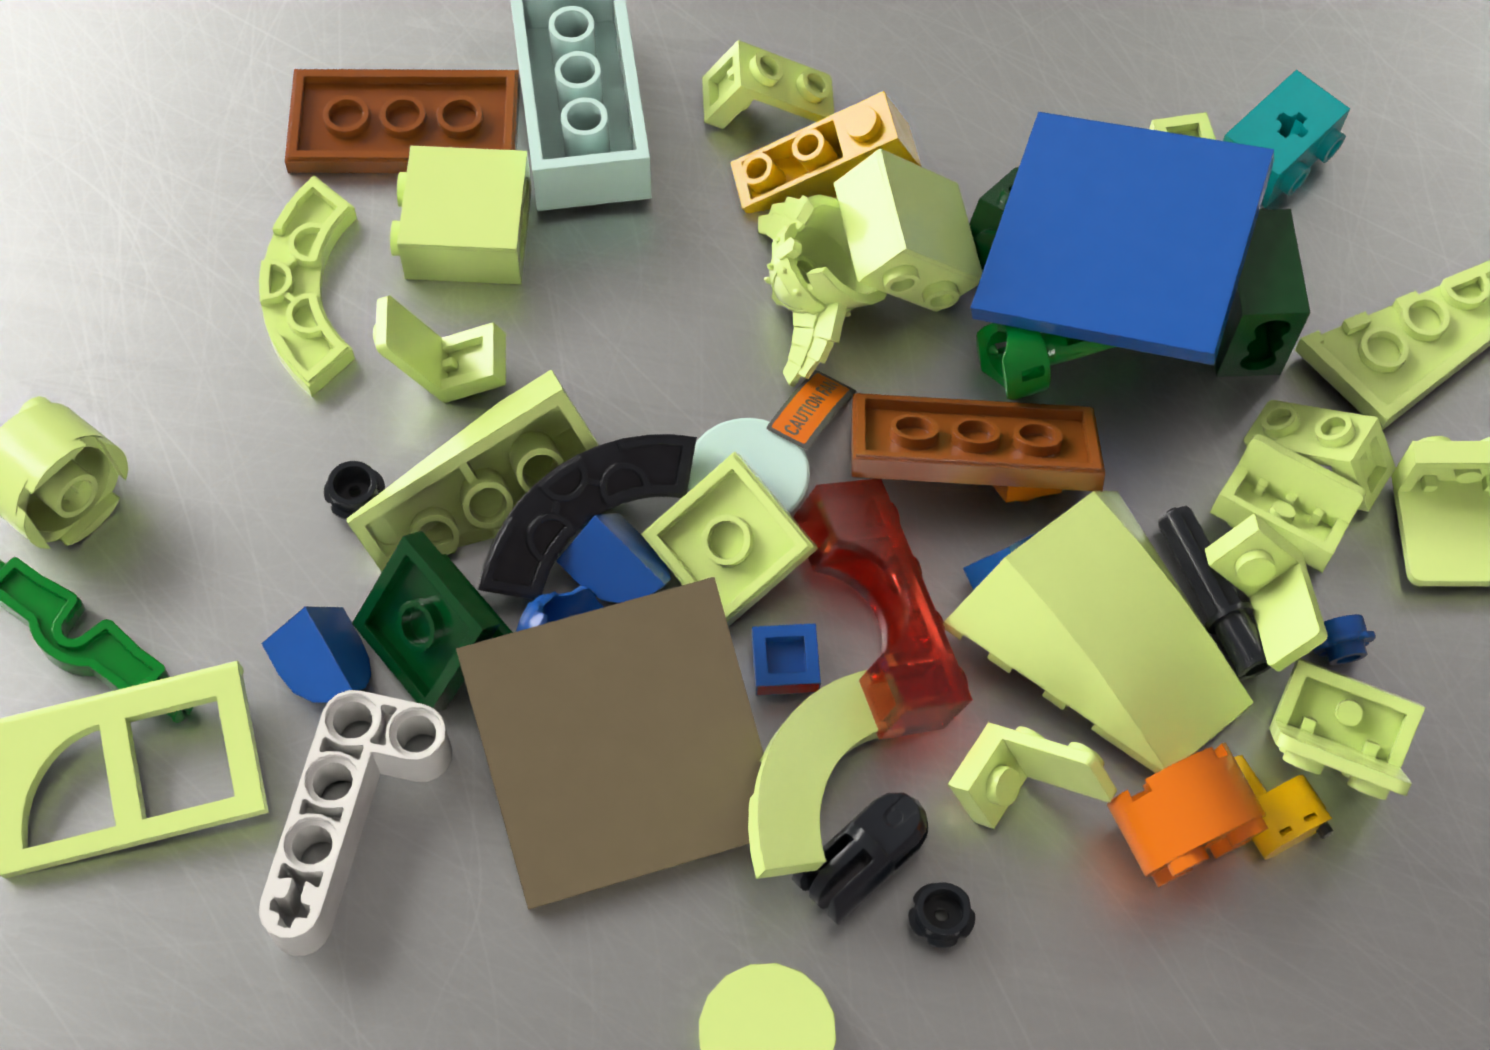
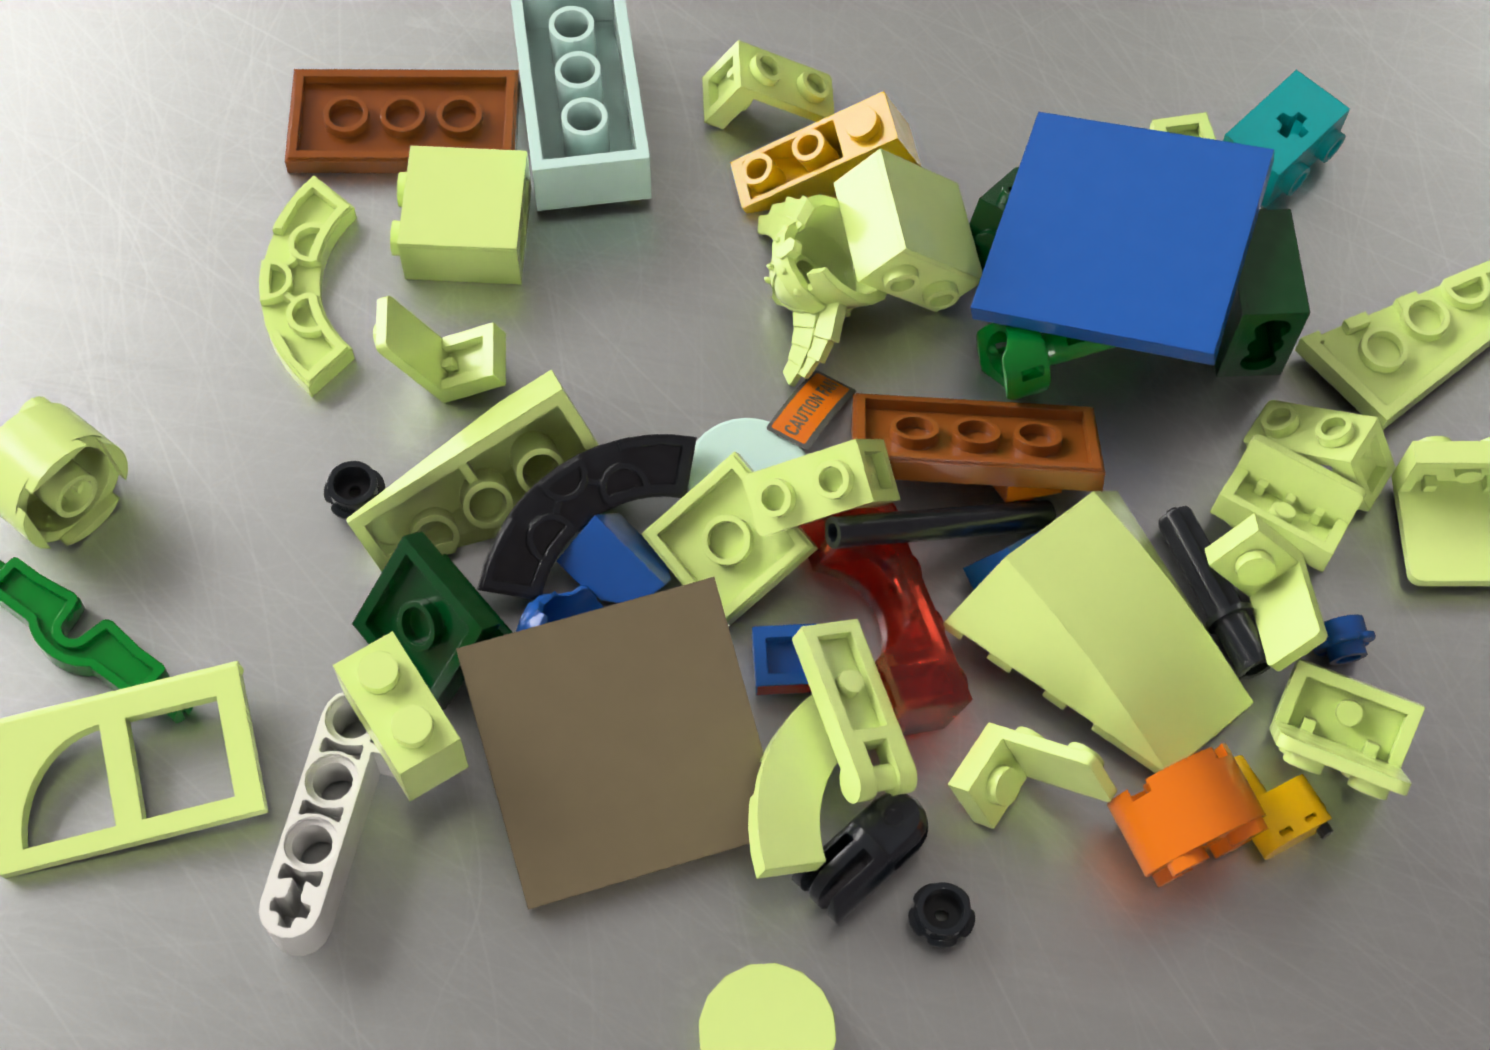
blue brick [261,606,371,703] -> none
none -> yellowish green brick [333,631,469,801]
none -> yellowish green bracket [743,439,900,536]
none -> yellowish green plate [792,619,918,804]
none -> black piece [825,500,1056,549]

